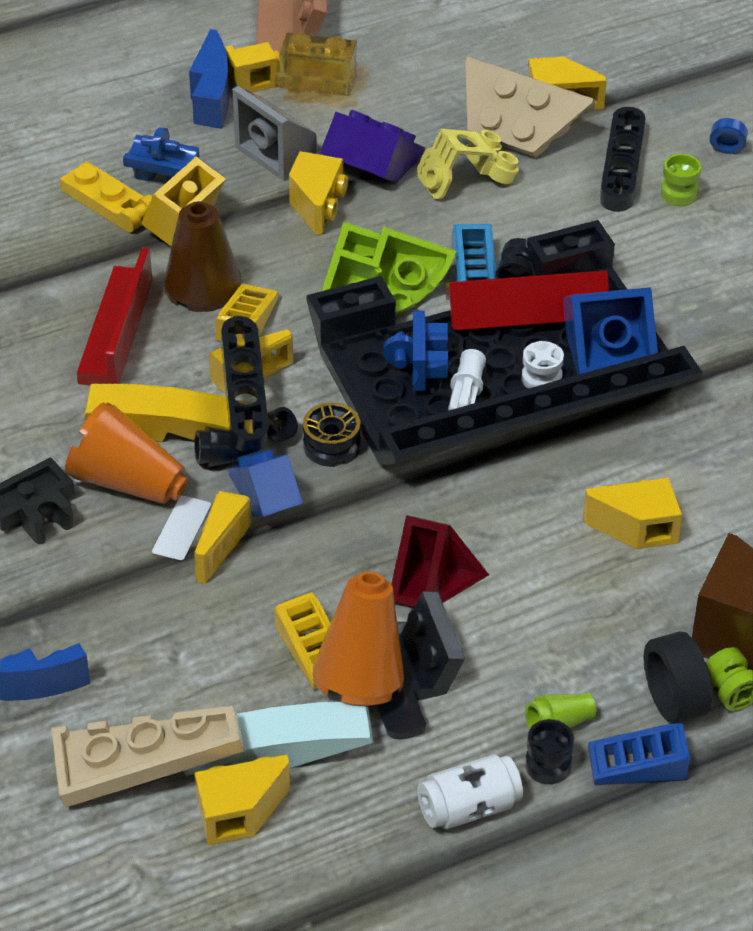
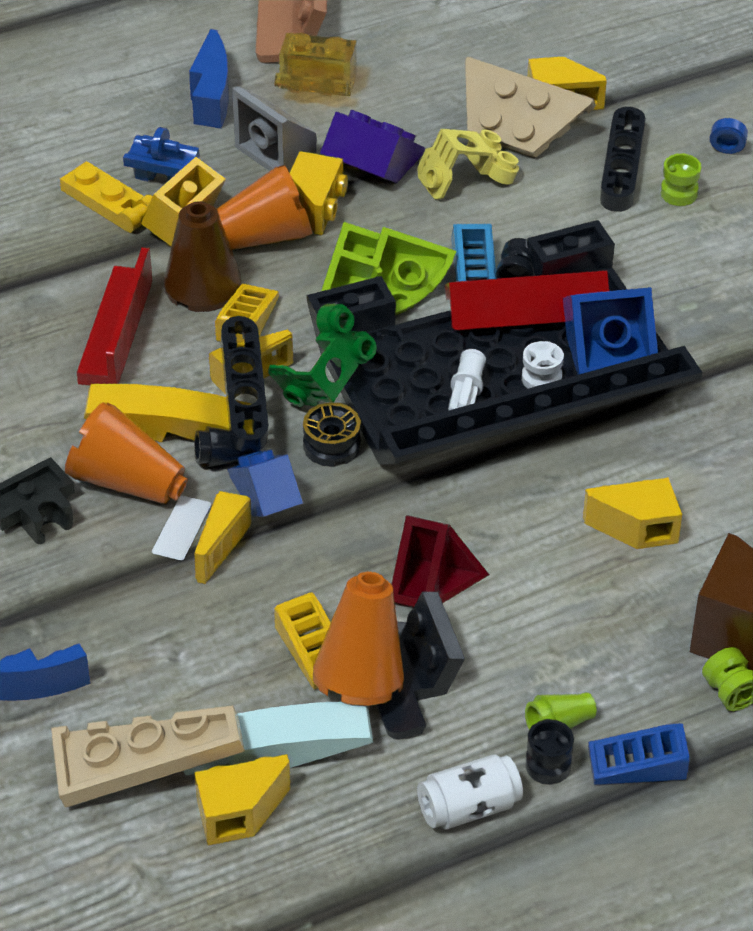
yellow brick [225,42,282,93] -> none
black hinge [267,407,298,442] -> none
blue hips [383,311,448,391] -> none
black tyre [643,631,712,724] -> none
none -> orange cone [217,165,313,250]
none -> green piece [268,304,377,407]

